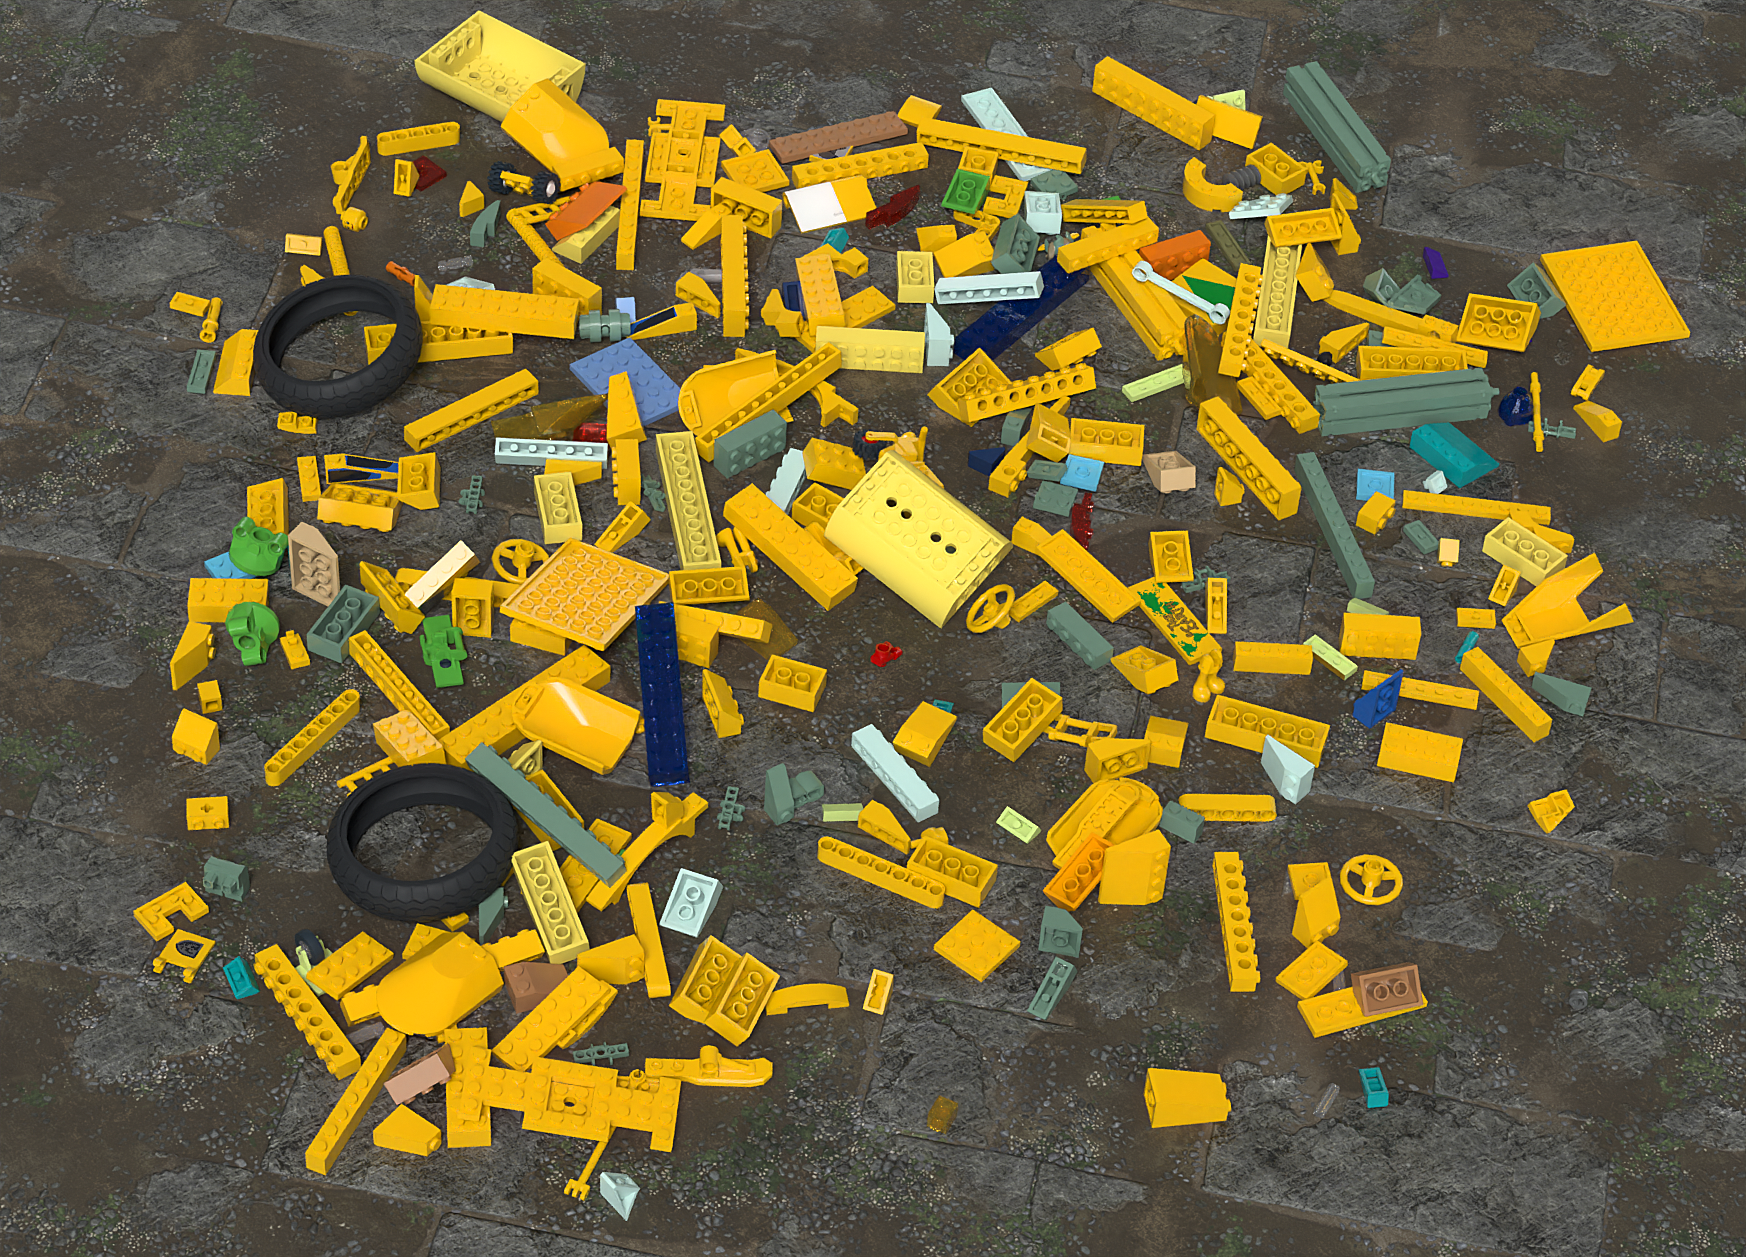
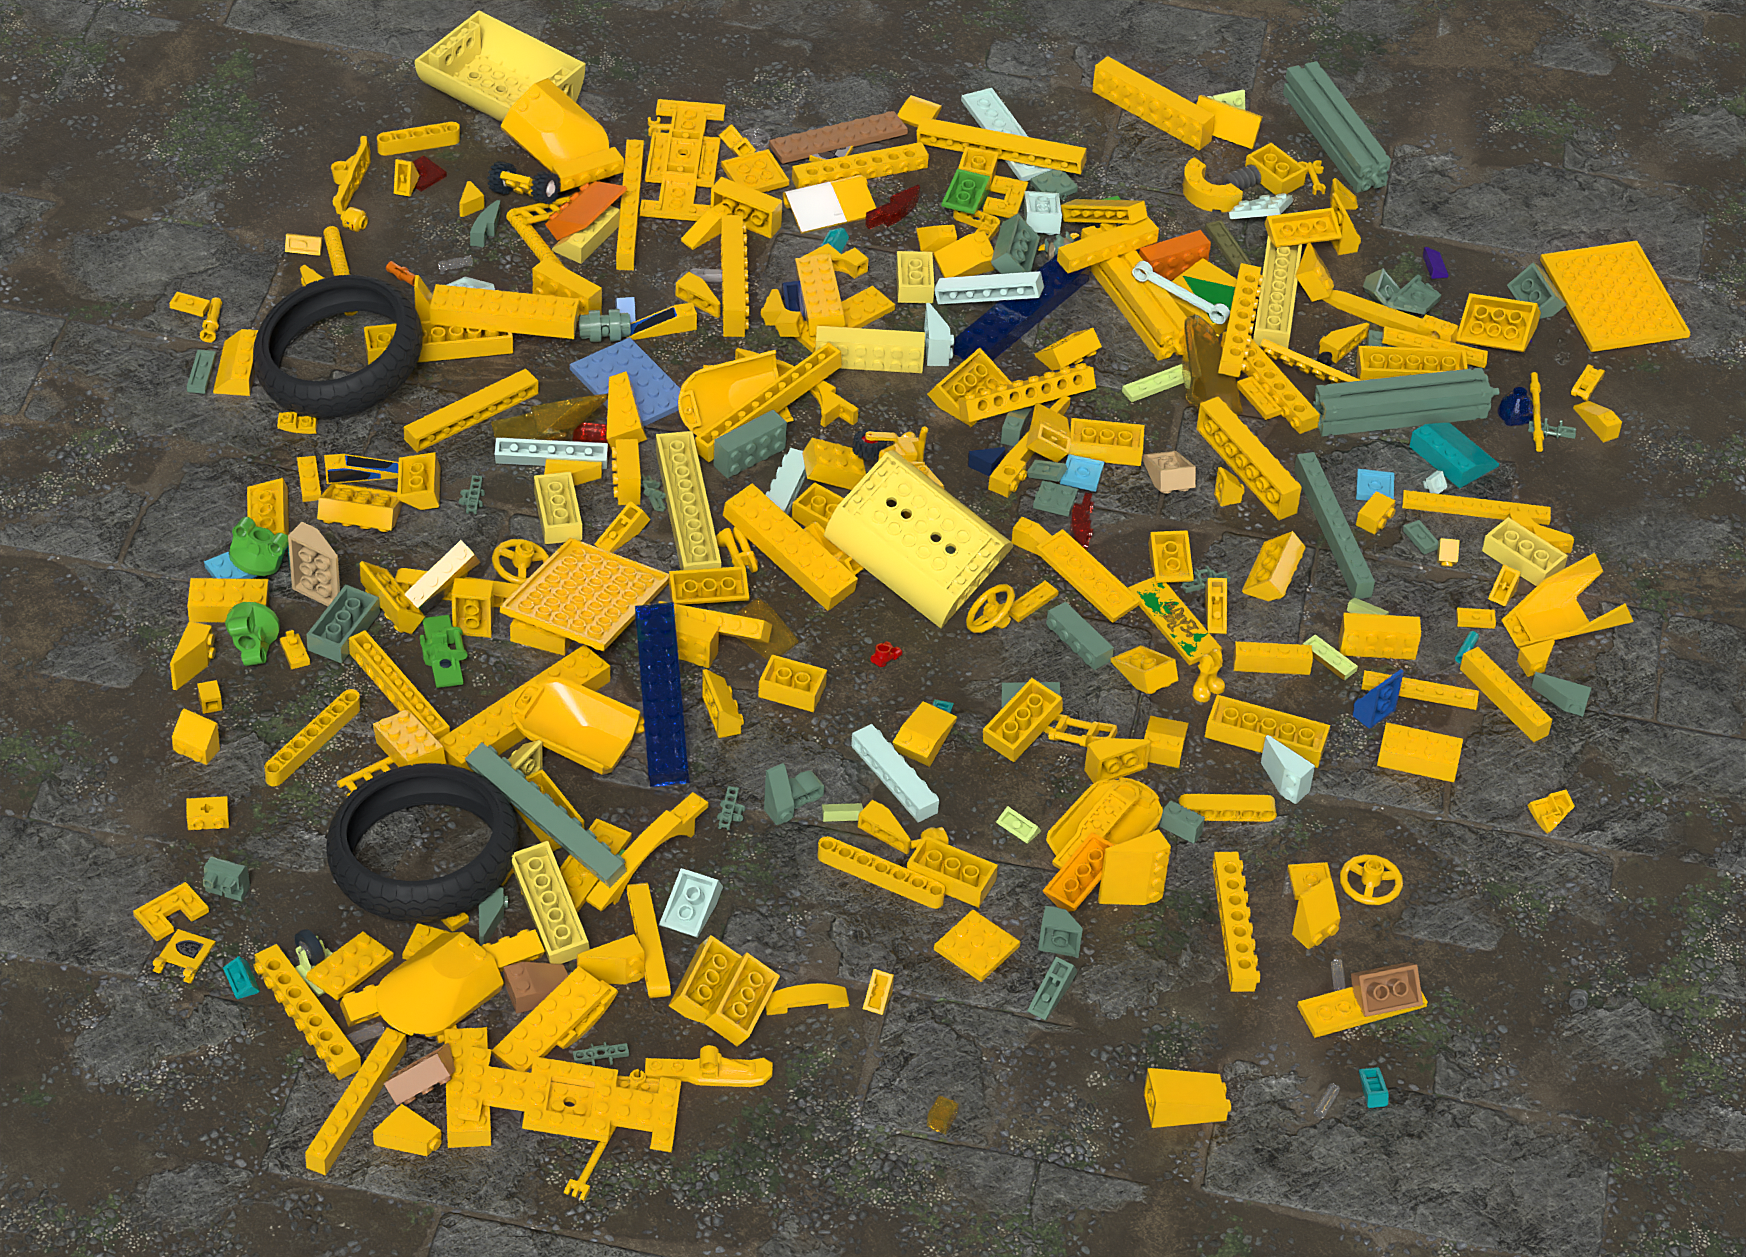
light aqua slope [600,1172,640,1221] -> none
yellow slope [651,792,684,830] -> none
yellow tile [1276,941,1348,1000] -> none
none -> yellow slope [1242,531,1306,601]

